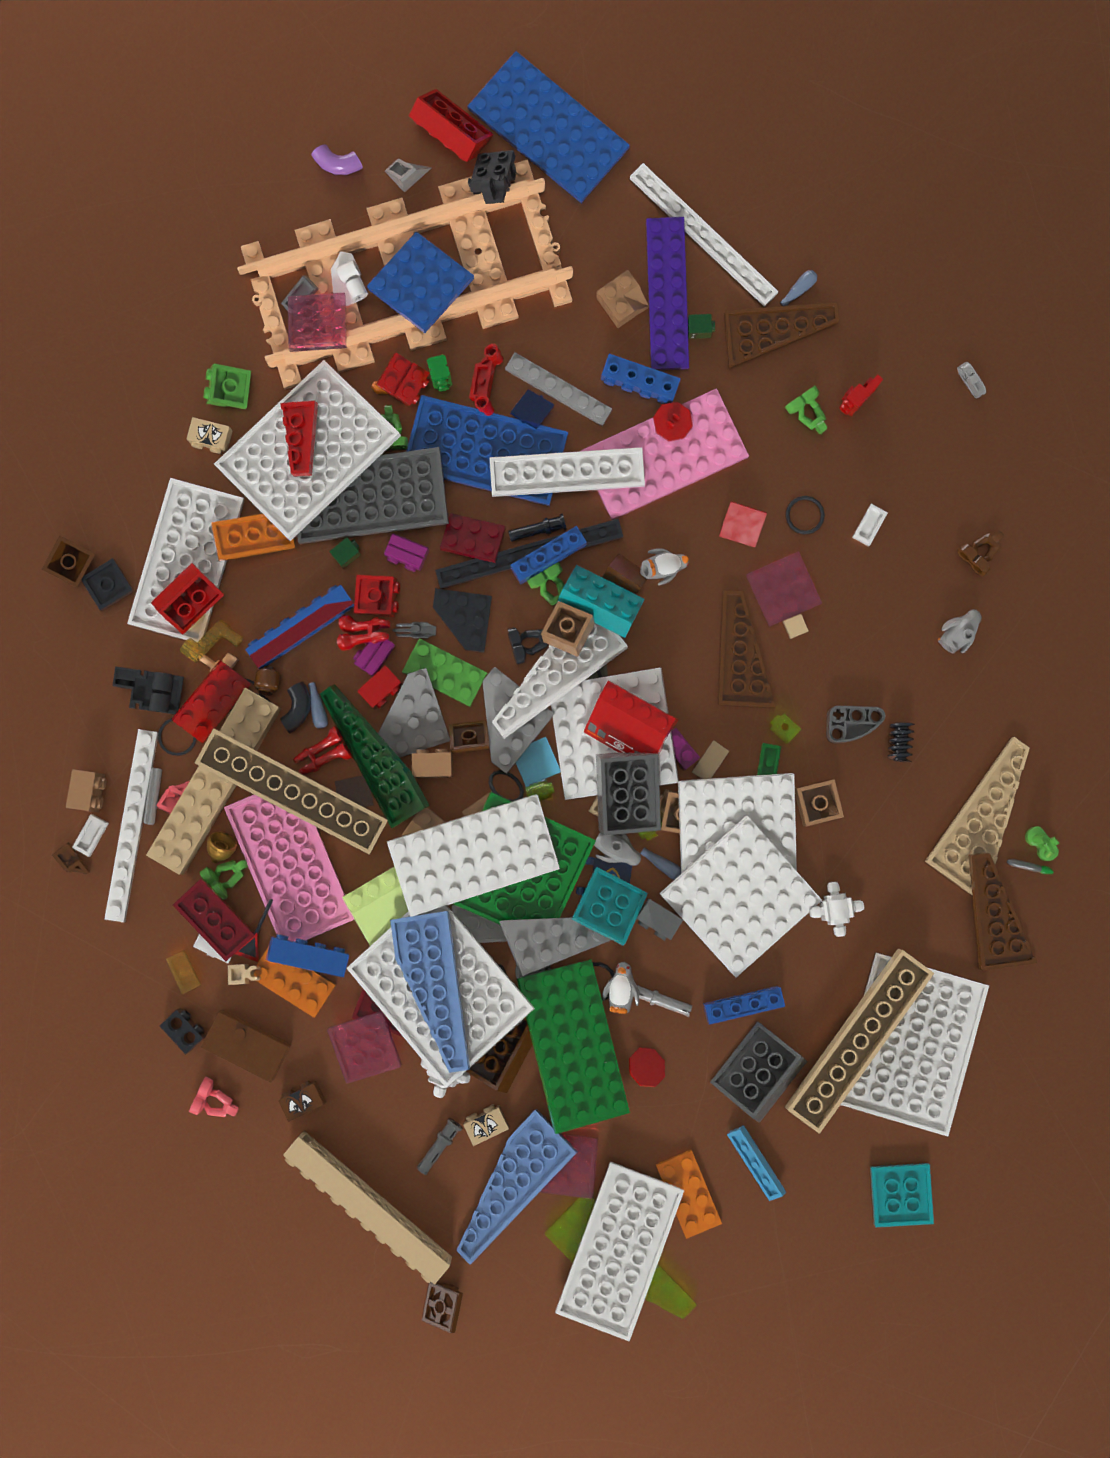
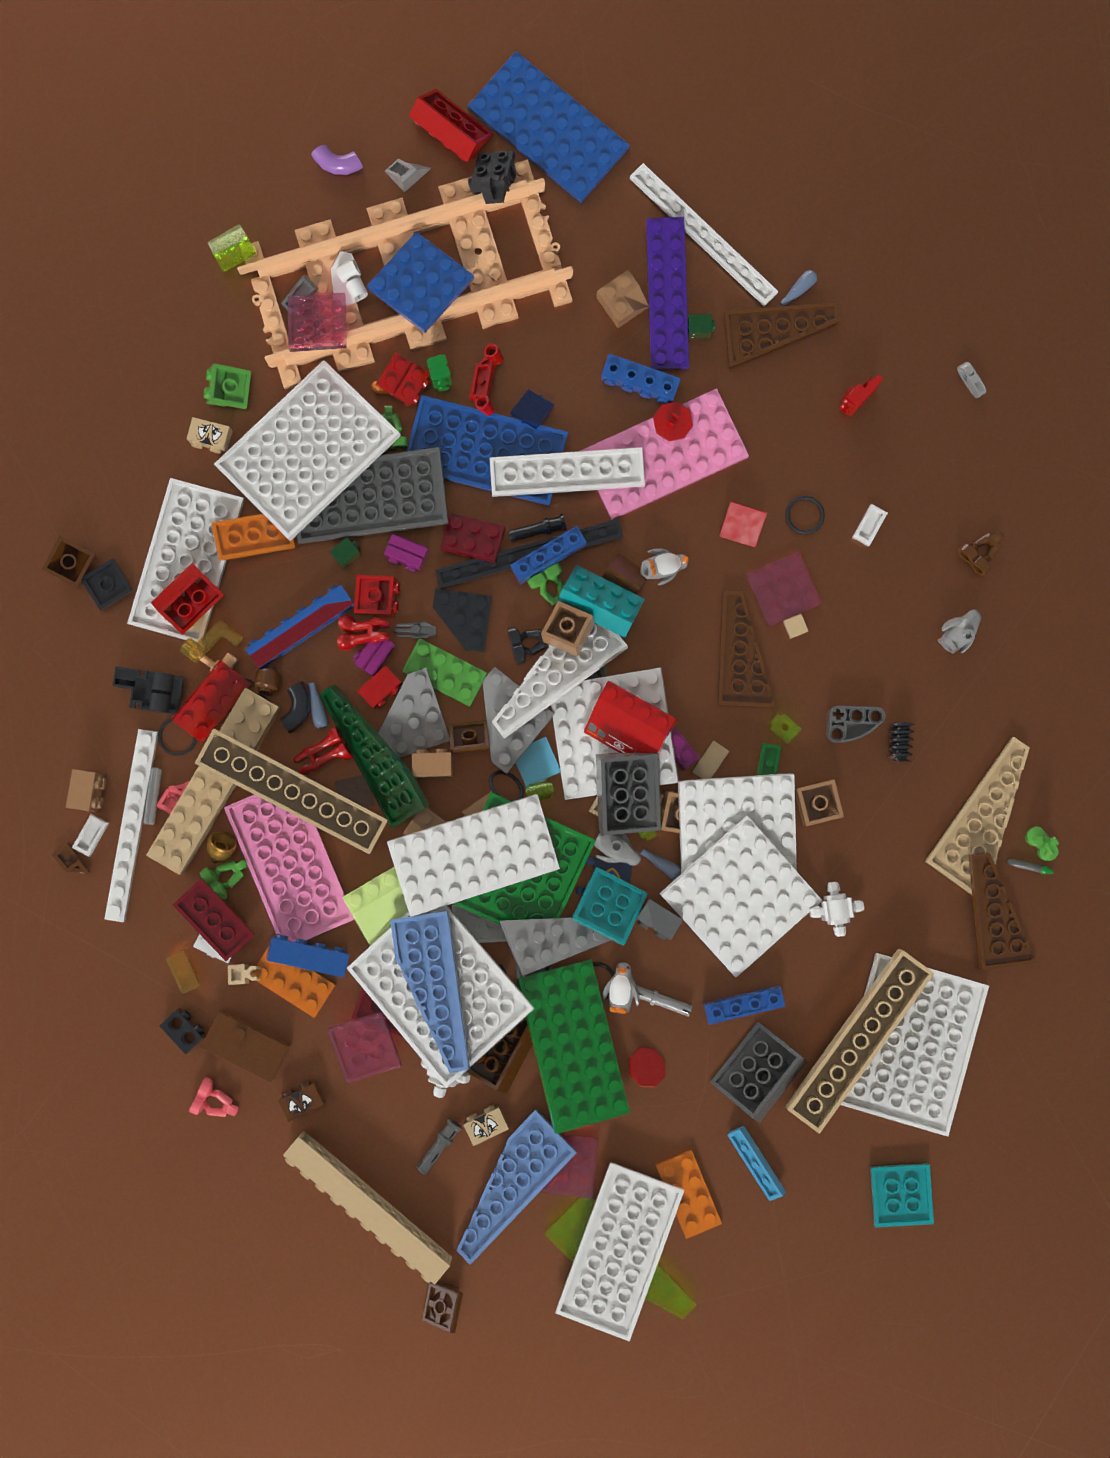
black piece [235,899,273,962] -> none
red wing [280,400,318,477] -> none
light grey plate [505,352,612,427] -> none
bright green piece [785,386,827,434] -> none
none -> clear neon green slope [207,224,256,272]

